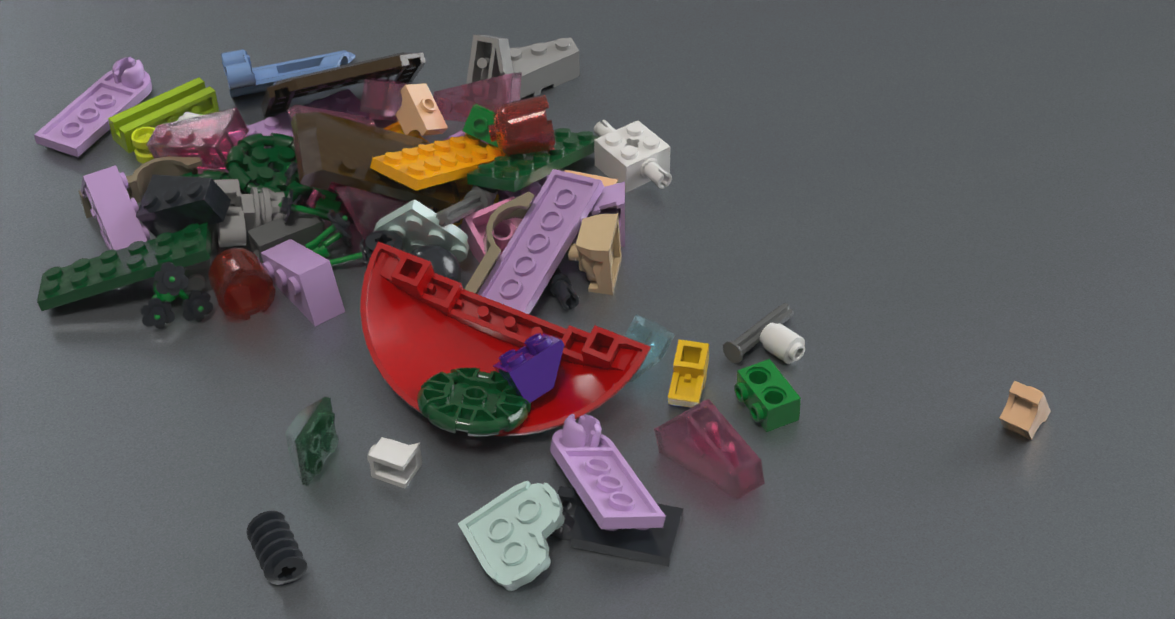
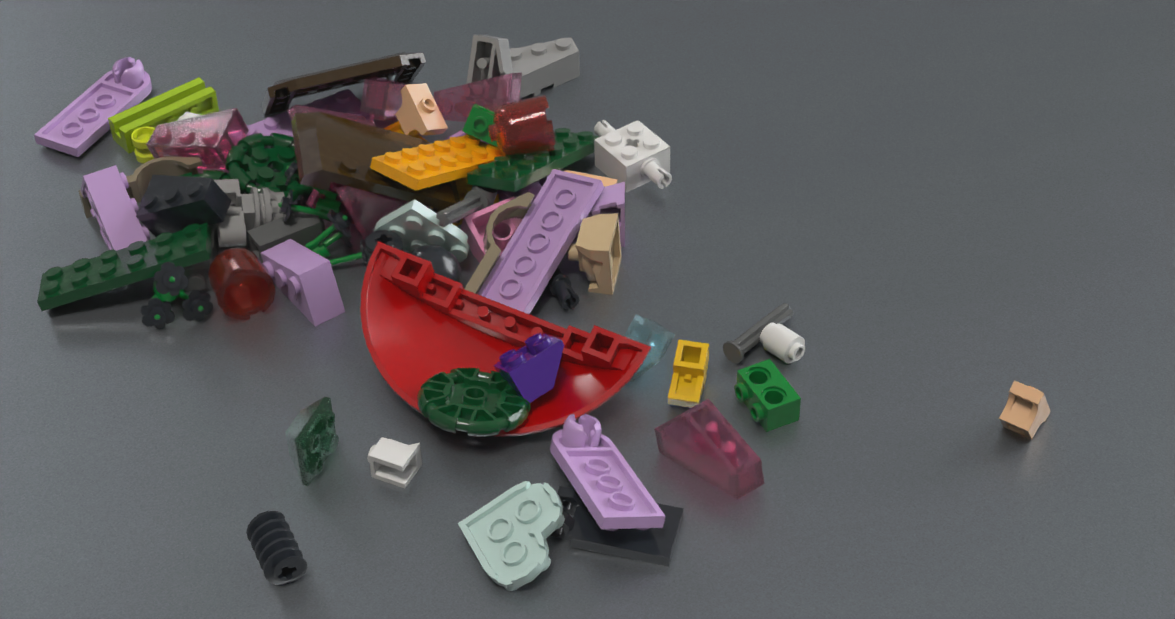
medium blue panel [221,49,356,98] -> none

